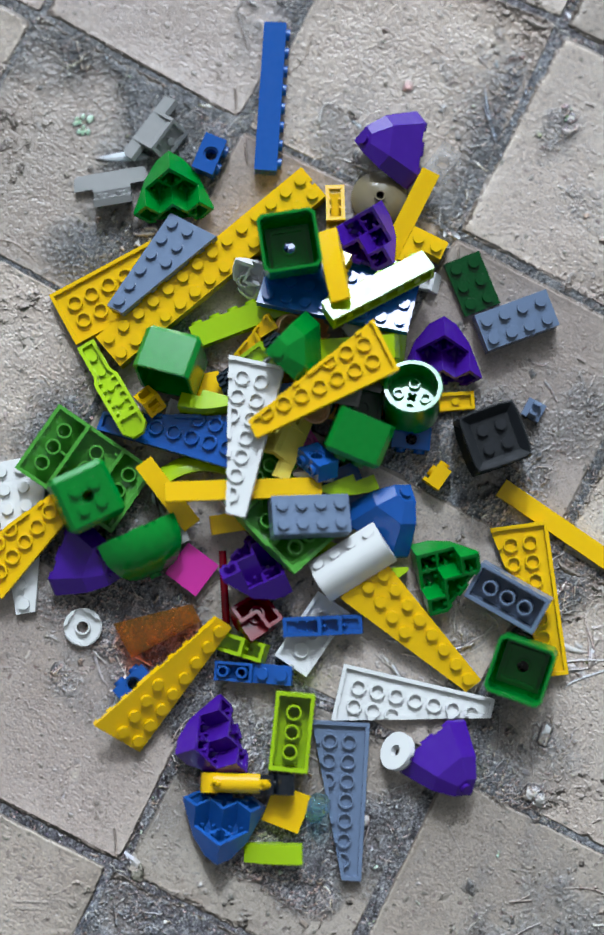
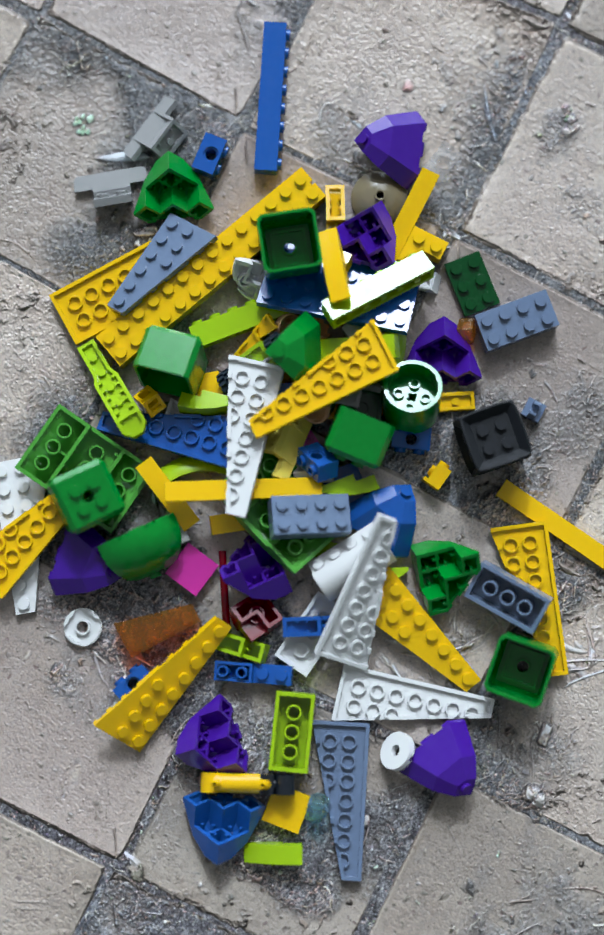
none -> white wing [314,513,397,671]
none -> clear orange slope [457,318,476,345]

